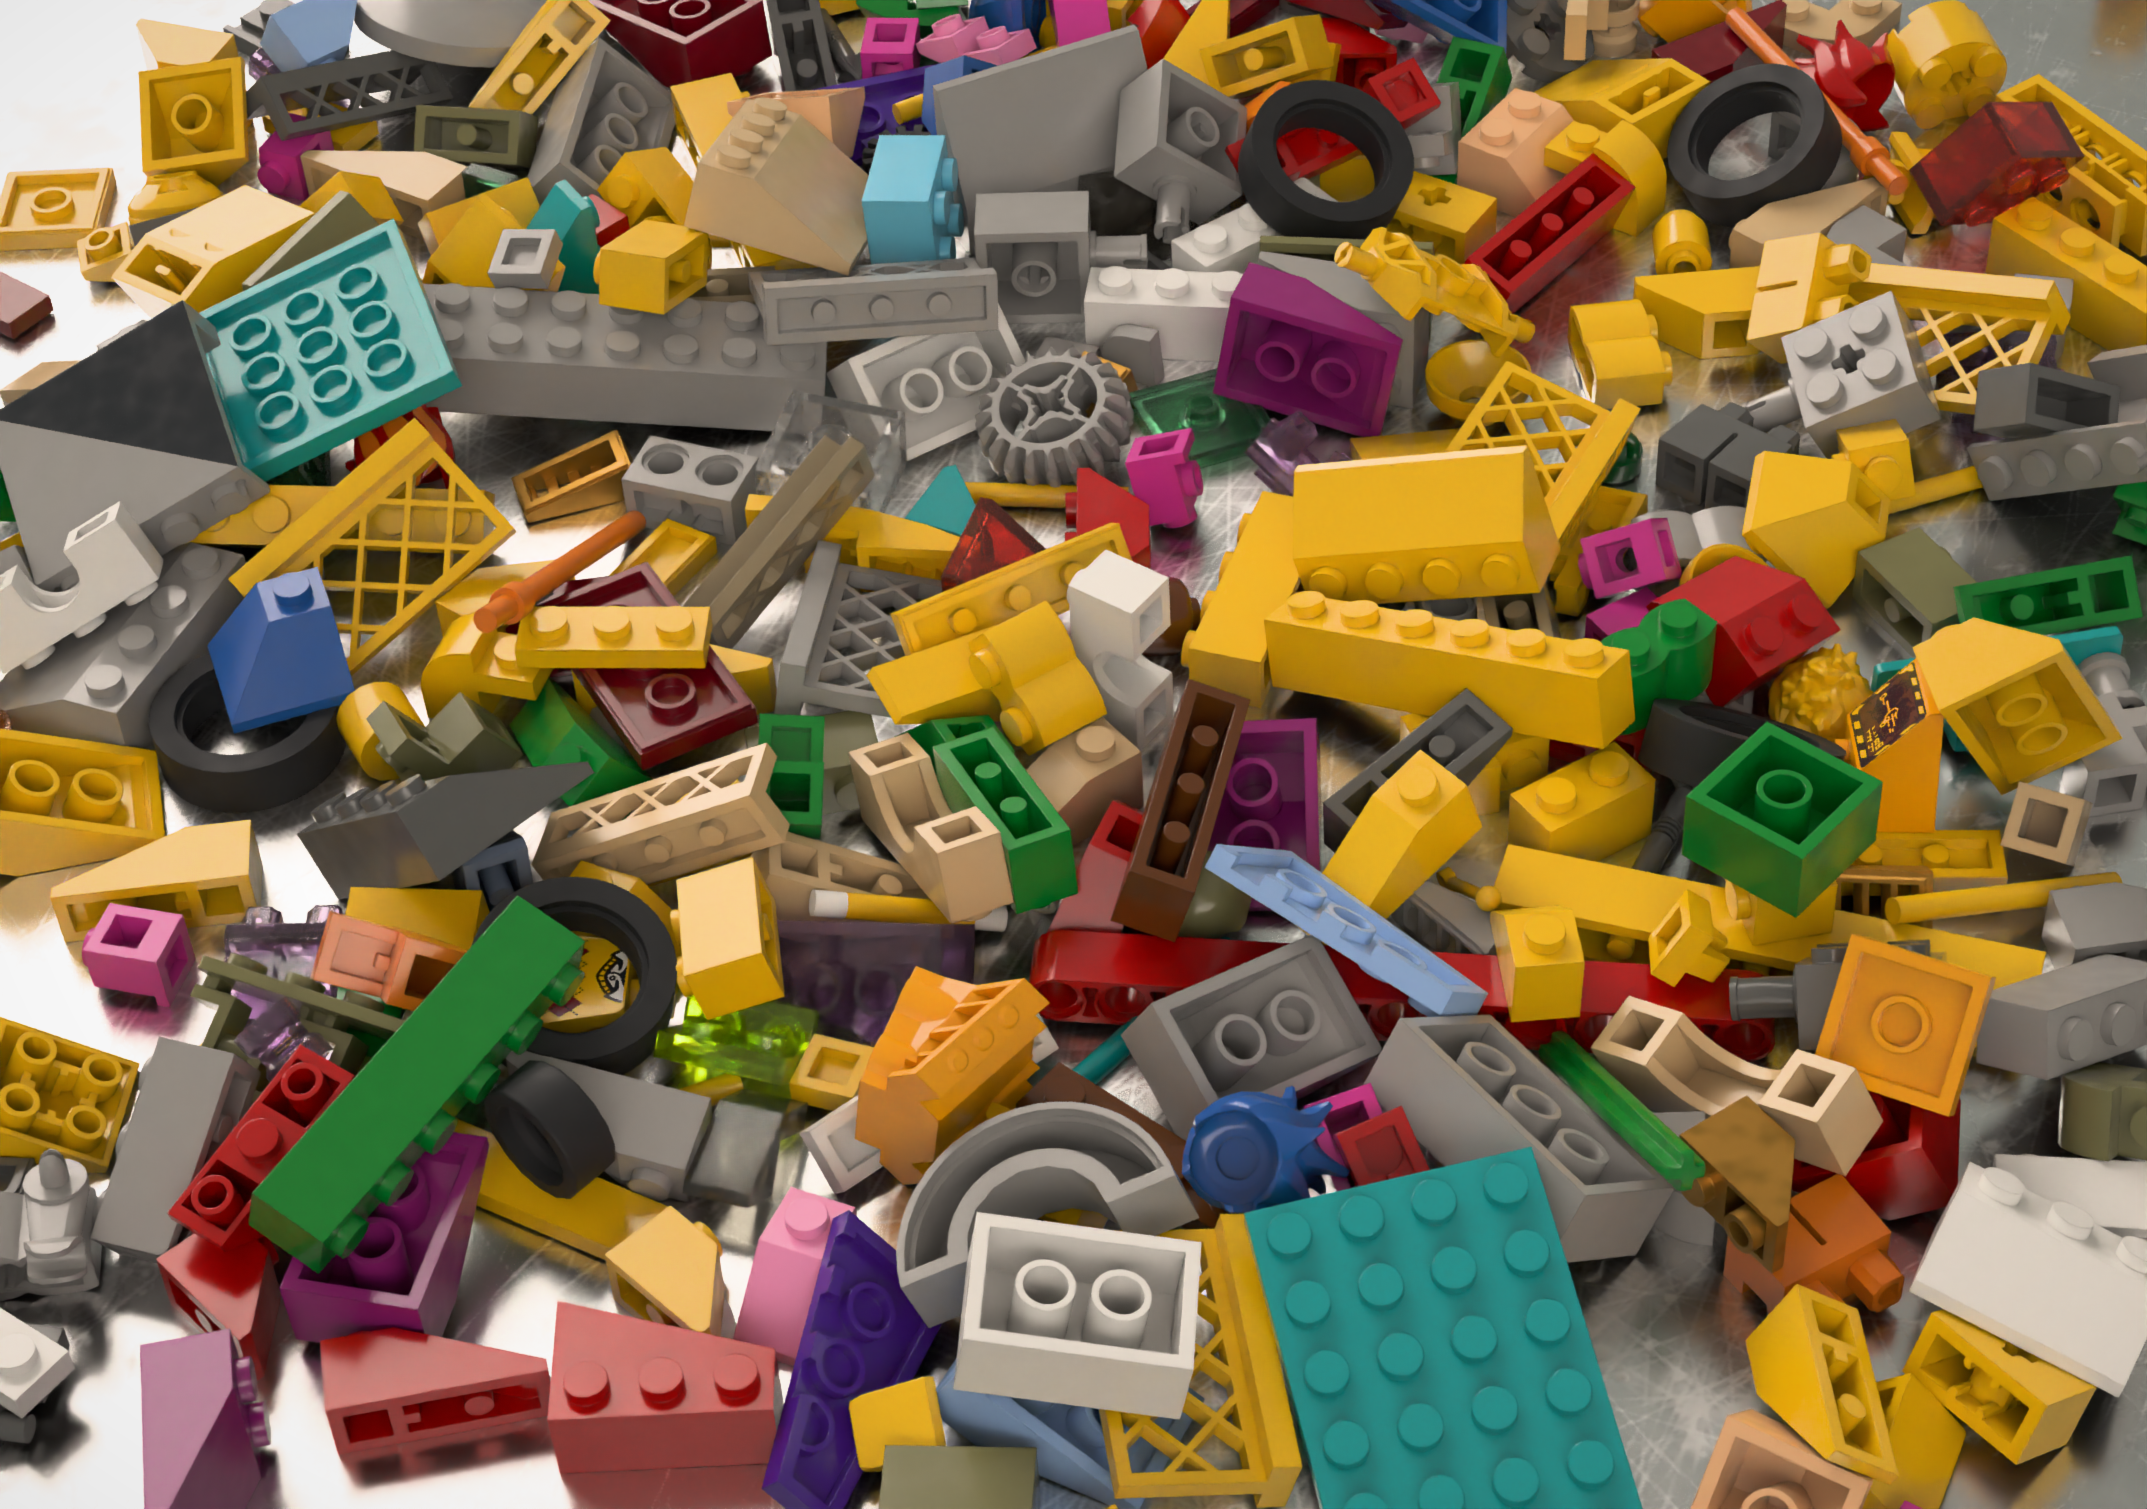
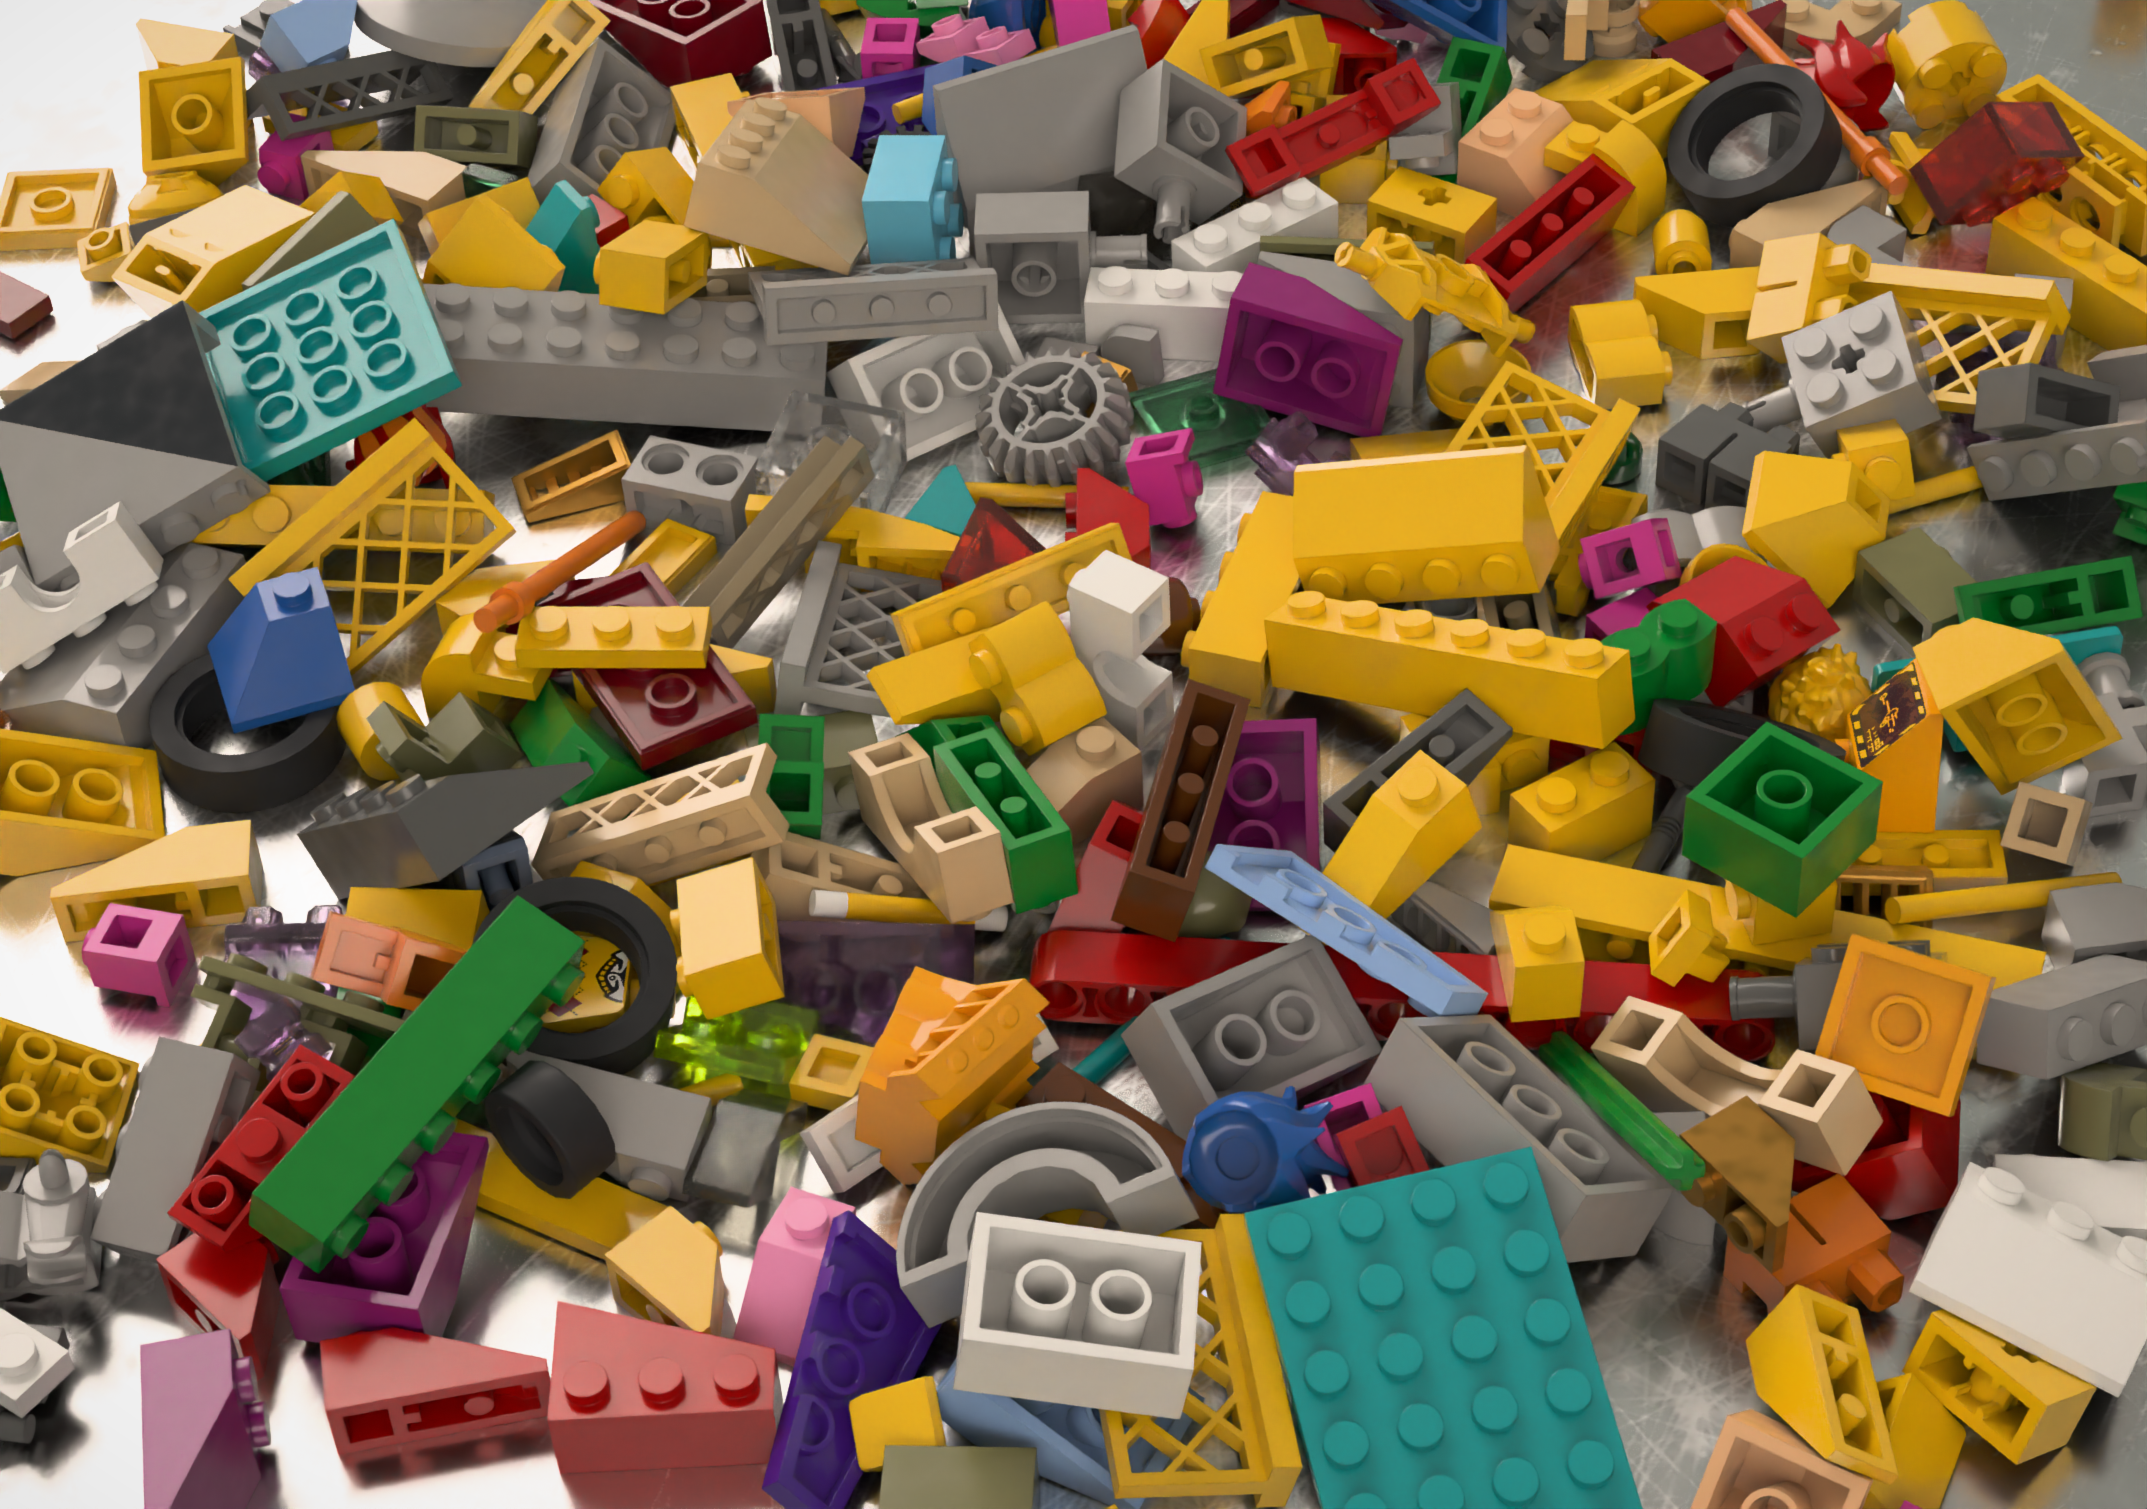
light grey plate [487,229,563,289] -> none
black tyre [1238,80,1414,240] -> none
yellow hinge [1436,867,1502,912] -> none

